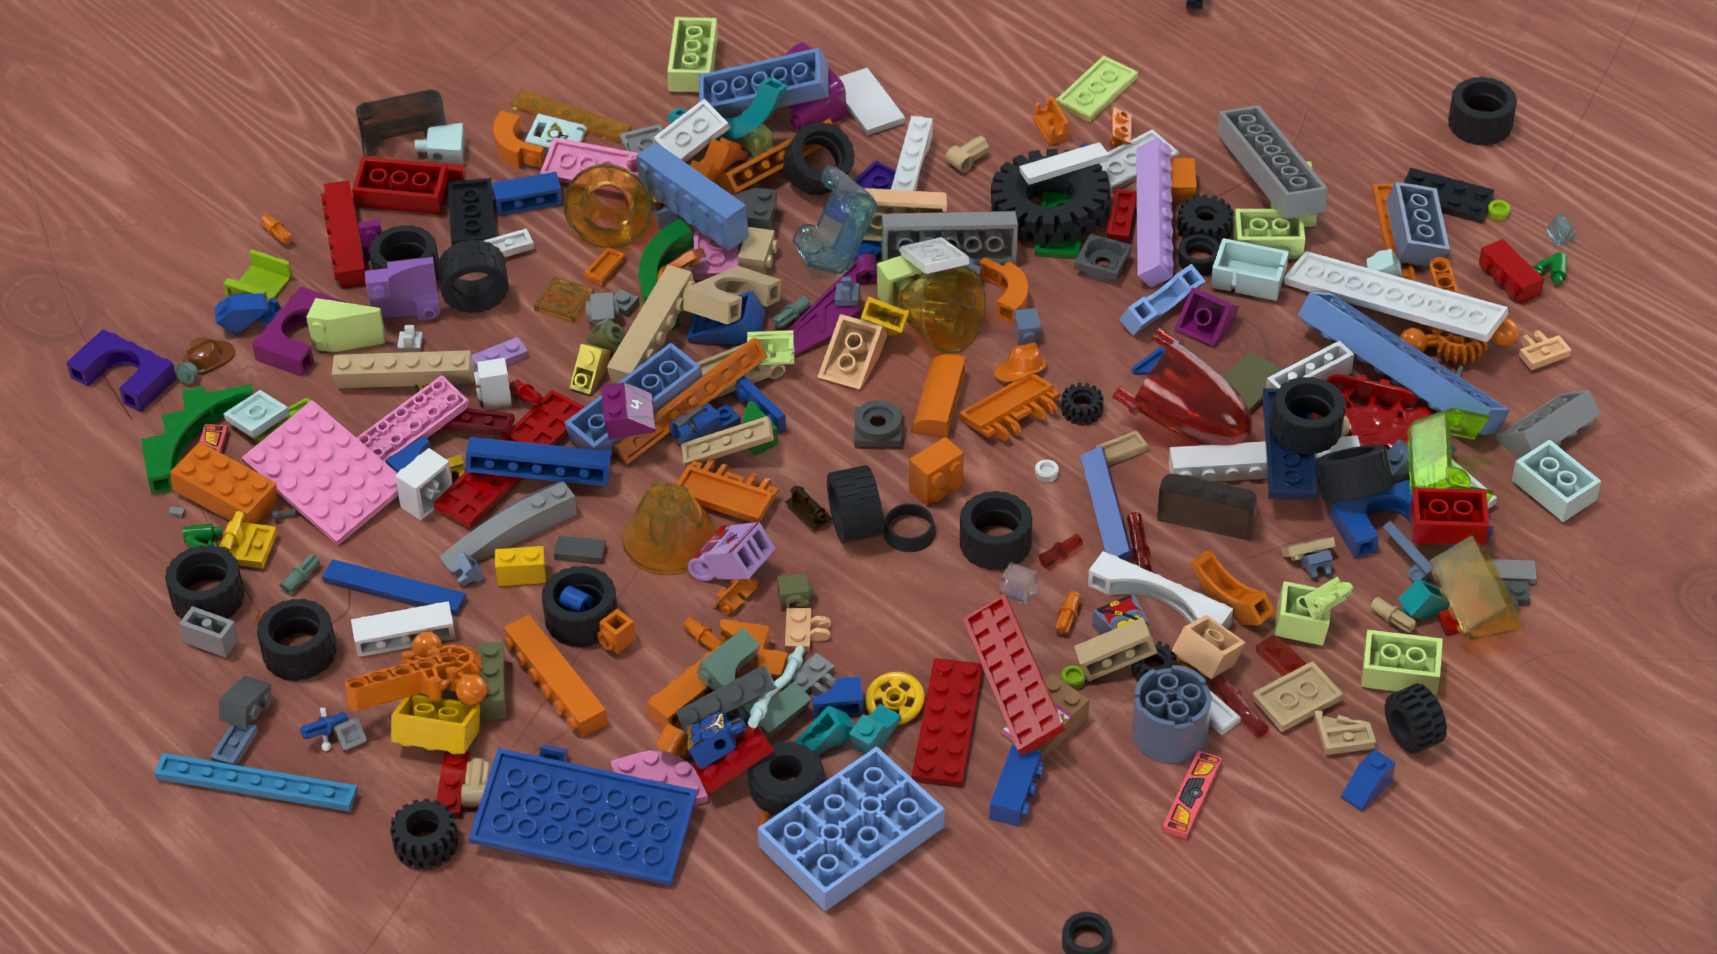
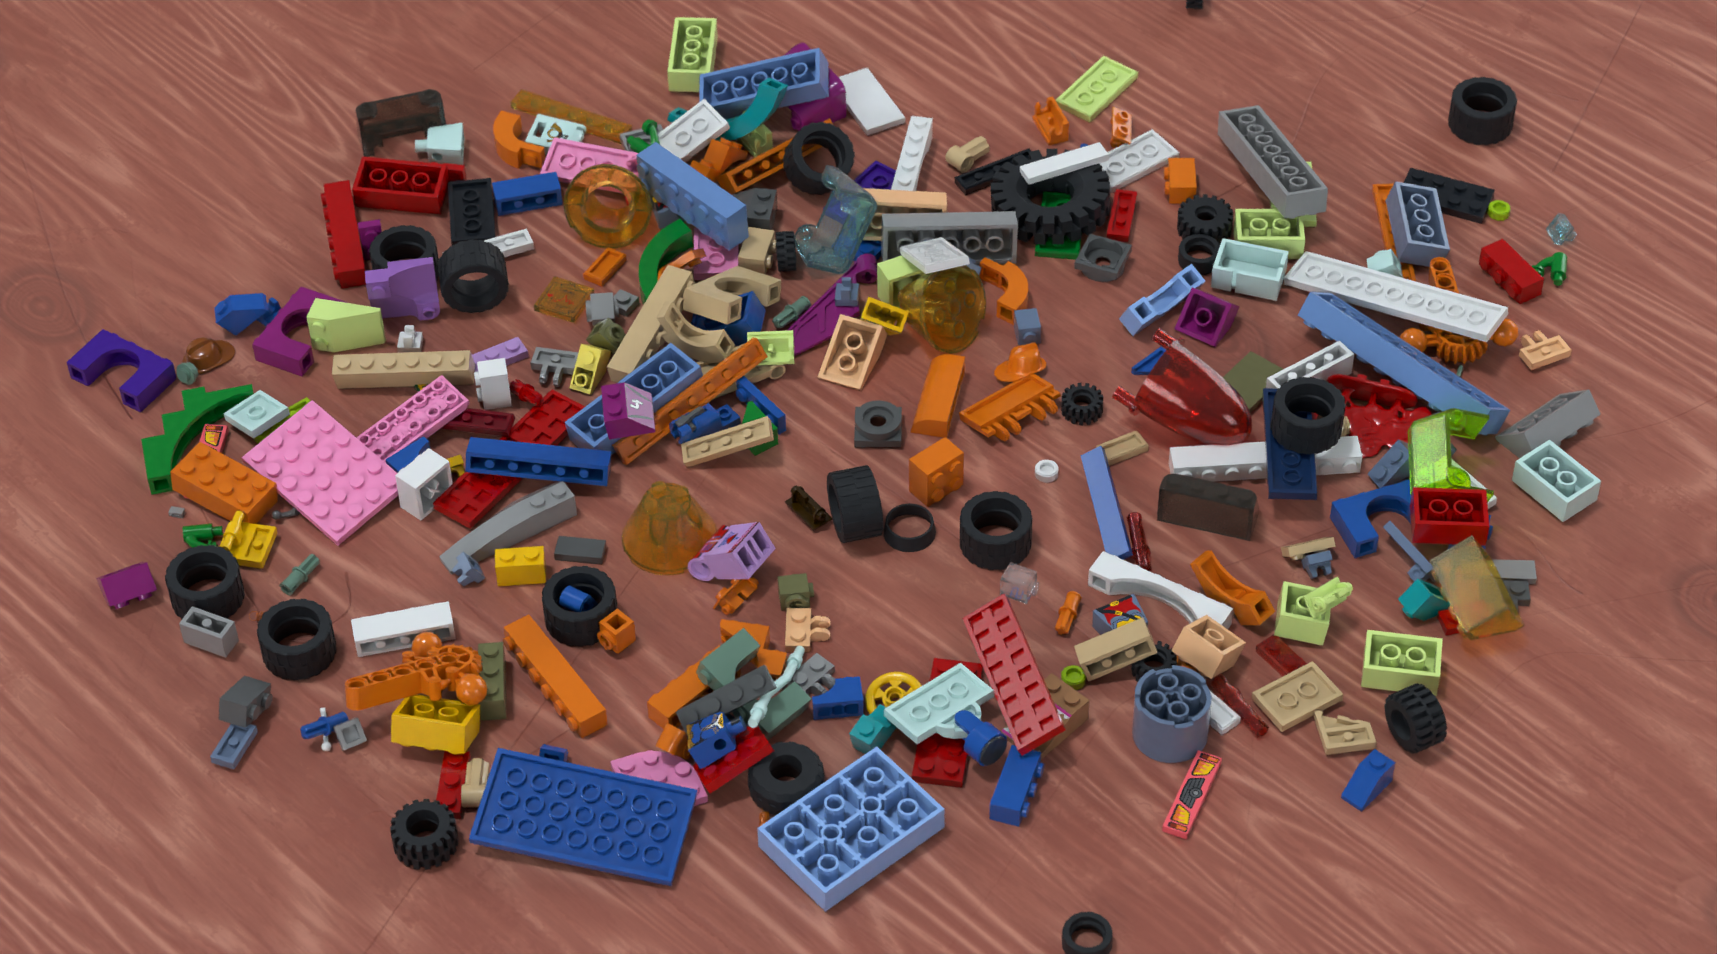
dark azure plate [154,753,358,812] -> none
lime panel [223,249,293,303] -> none
orange axle [259,214,293,245] -> none
blue tile [322,559,467,616] -> none
orange hinge [672,459,779,523] -> none
orange axle [683,616,724,650] -> none
teal arch [795,706,855,755] -> none
clear red axle [1038,534,1083,568] -> none
lavender brick [1136,137,1174,288] -> none
black tyre [1315,445,1394,502] -> none
tan axle [1370,597,1416,633] -> none
none -> magenta slope [96,562,157,609]
none -> light grey hinge [531,347,579,387]
none -> green plant [627,119,659,153]
none -> tan arch [657,301,735,363]
none -> black tyre [776,231,797,272]
none -> light aqua plate [884,663,1007,766]
none -> black tile [954,148,1031,196]

